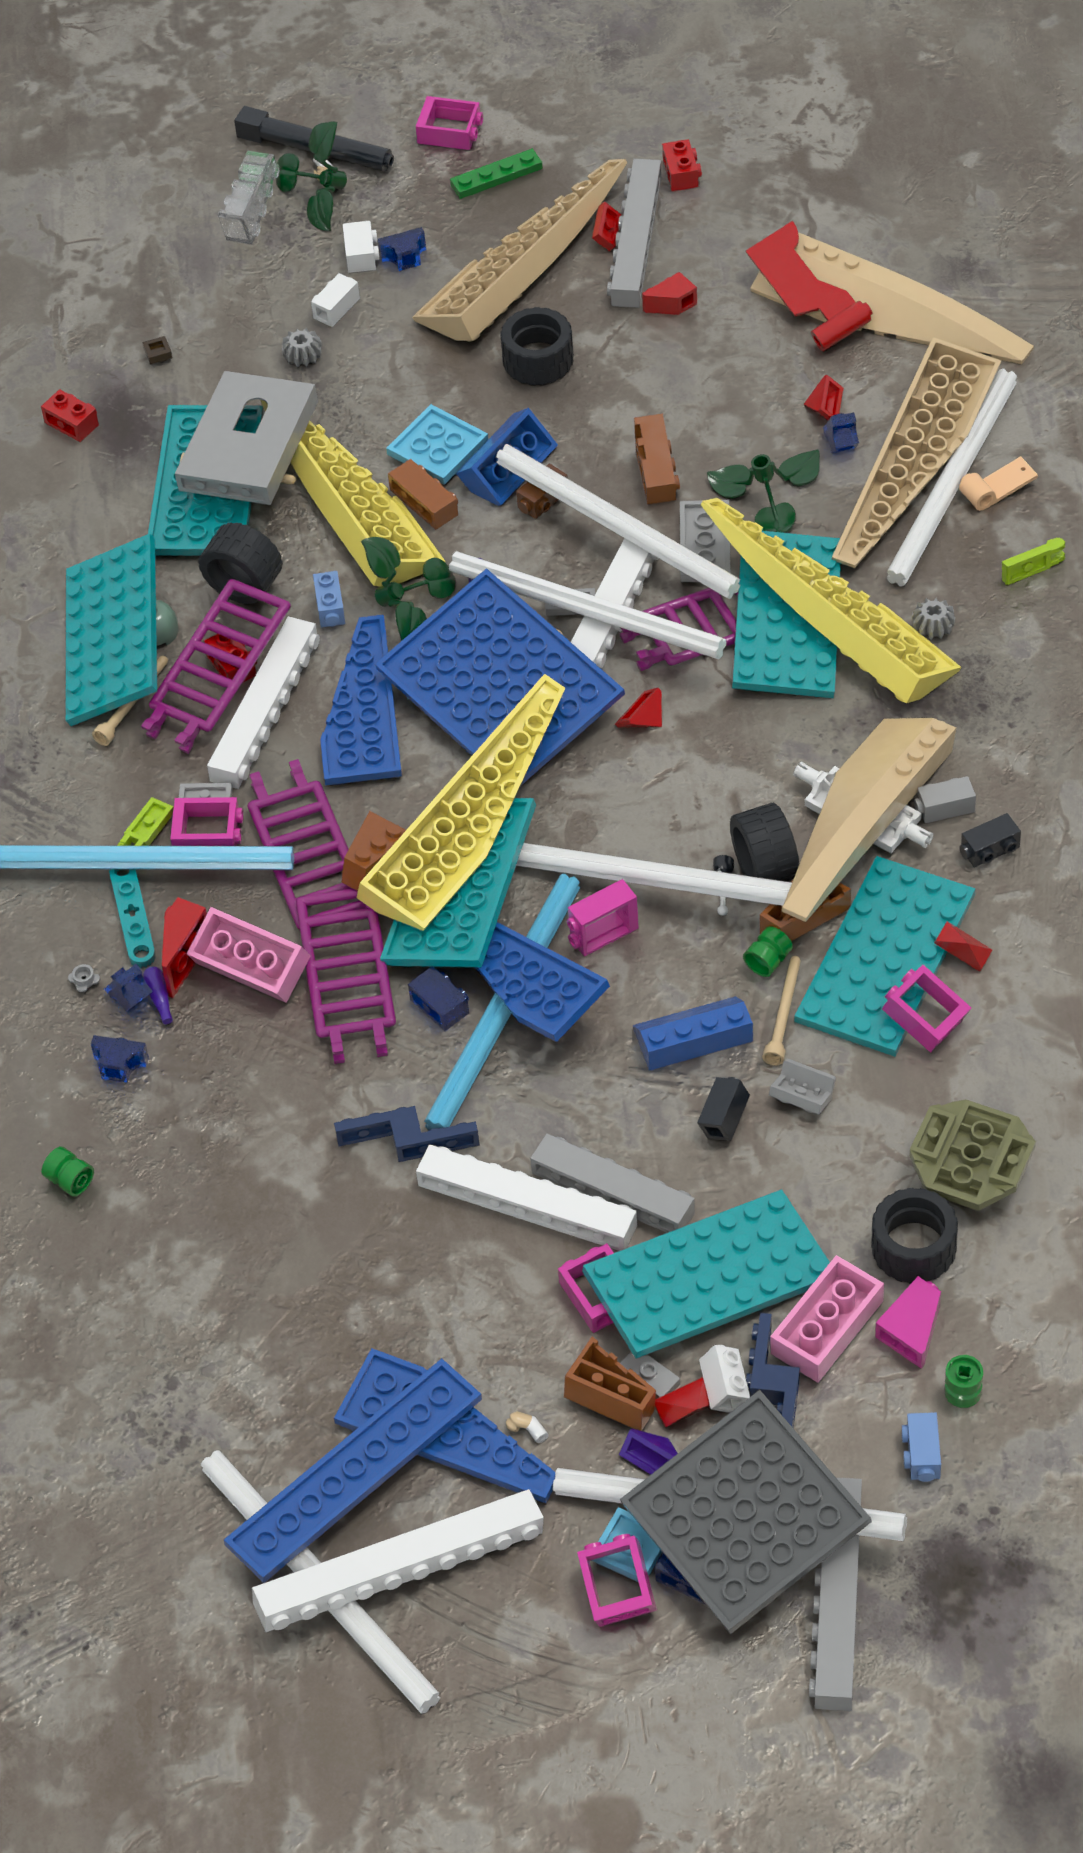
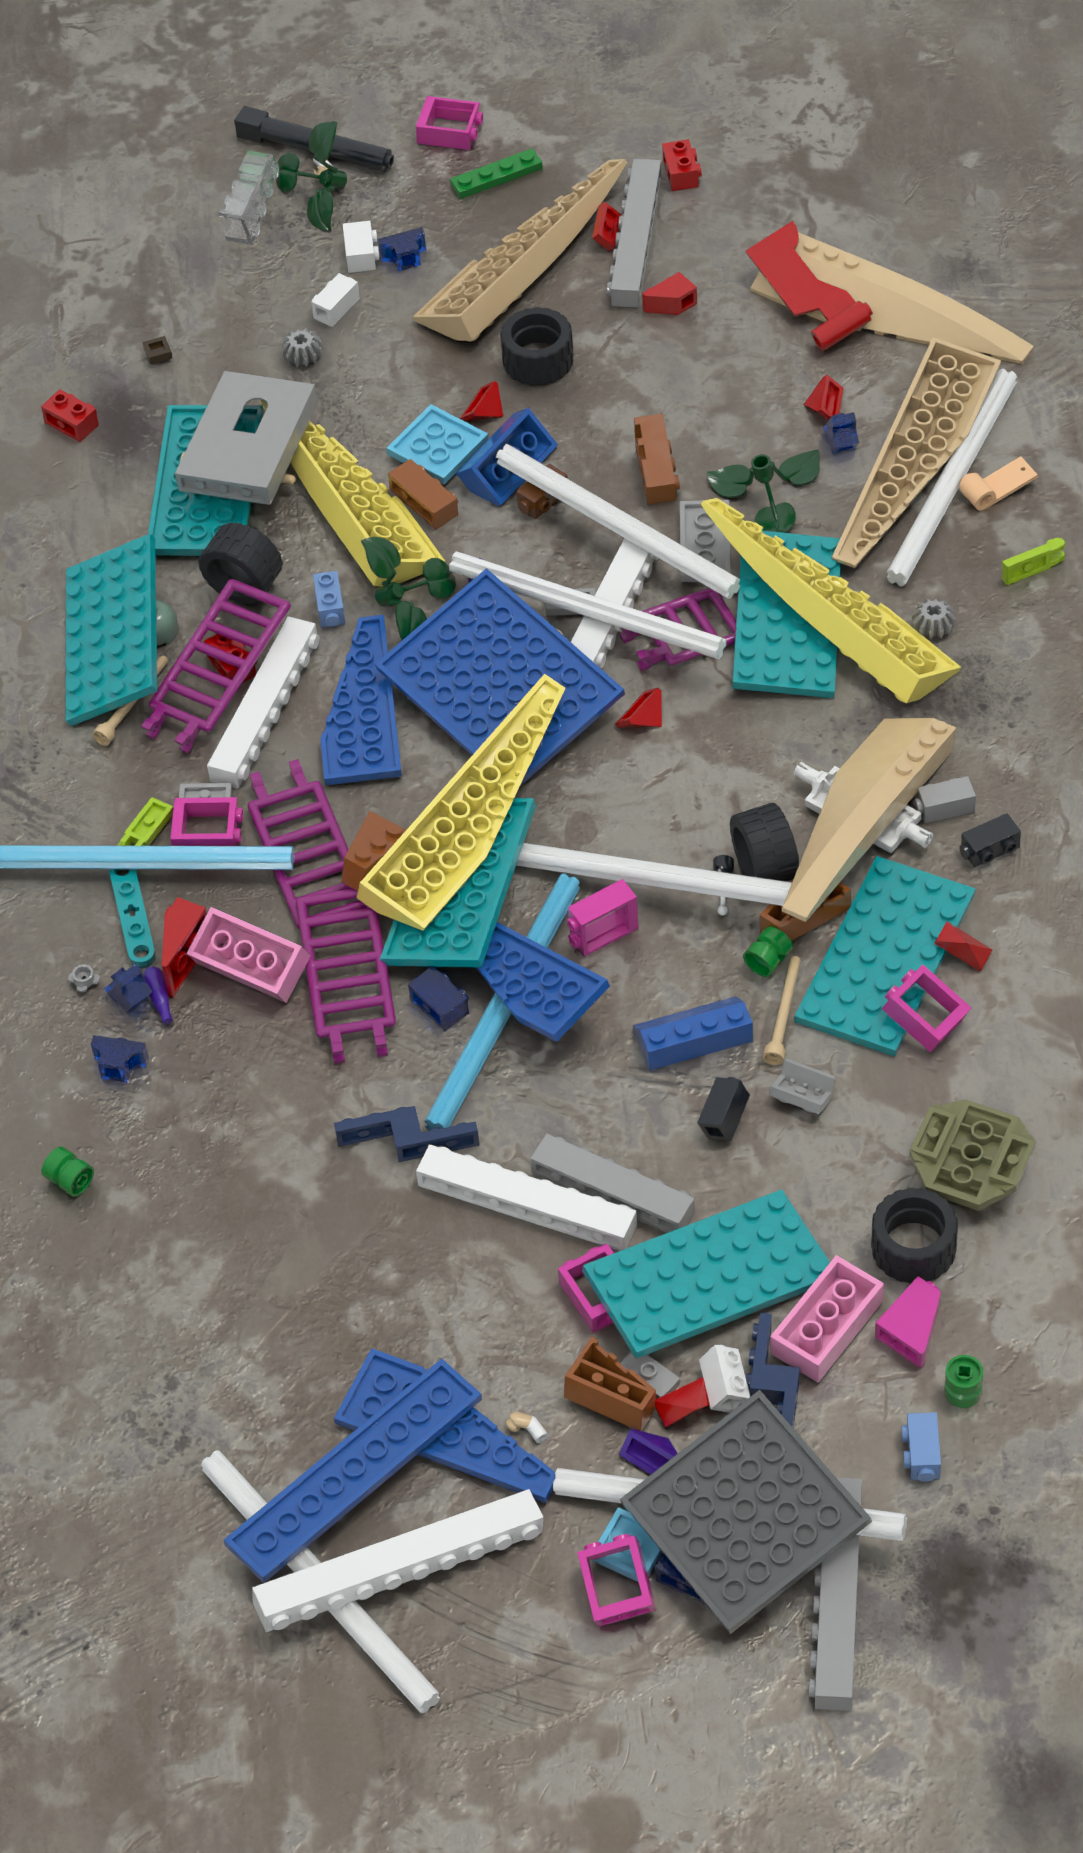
none -> red slope [460,381,503,422]

